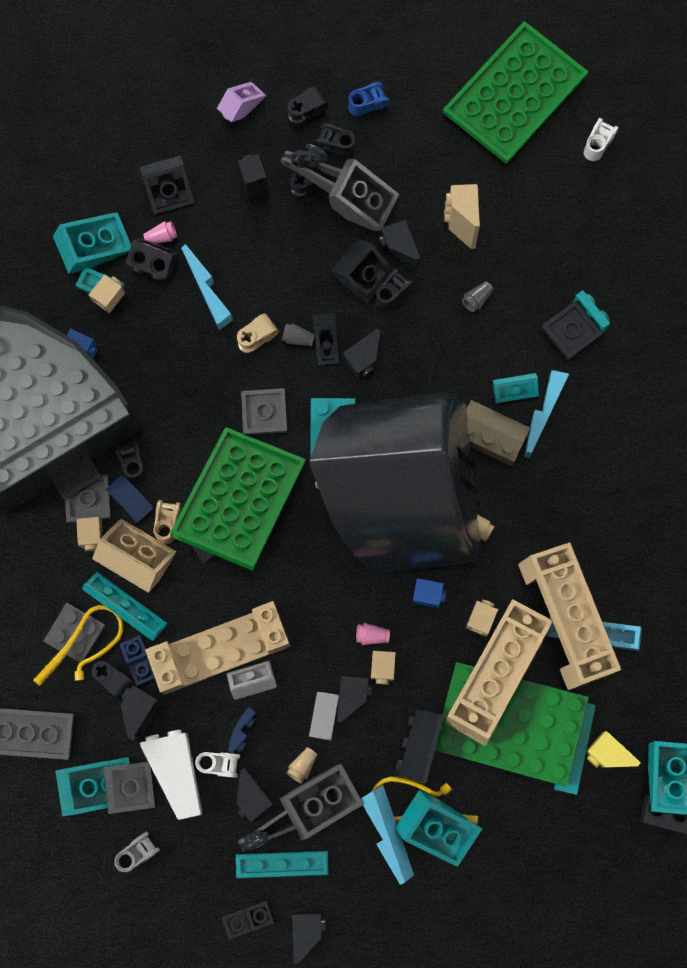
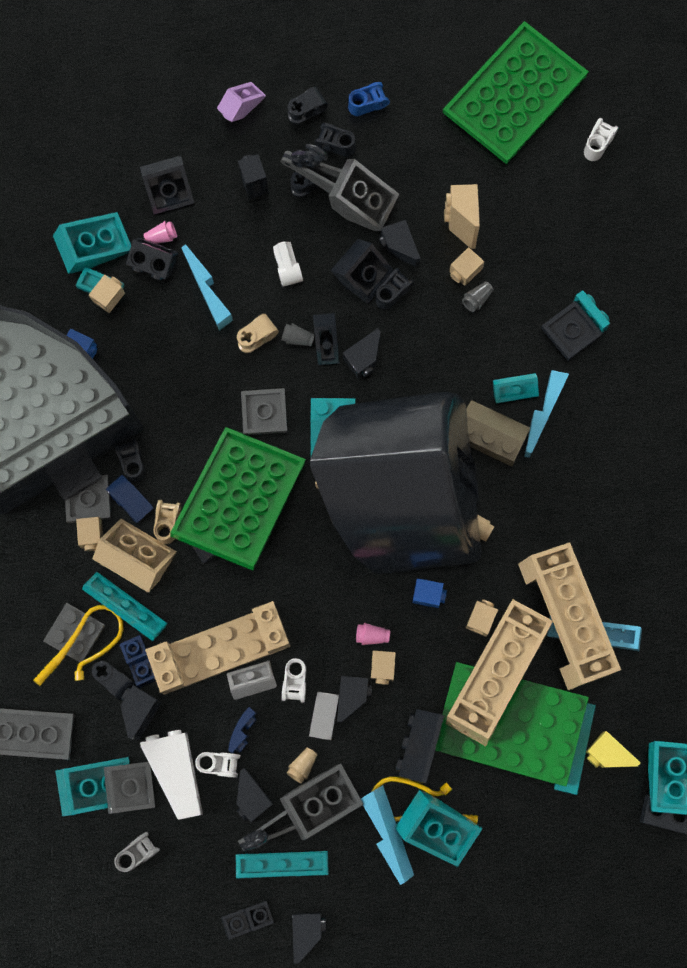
none -> white piece [273,242,303,287]
none -> white piece [282,659,306,703]
none -> tan brick [450,247,484,286]

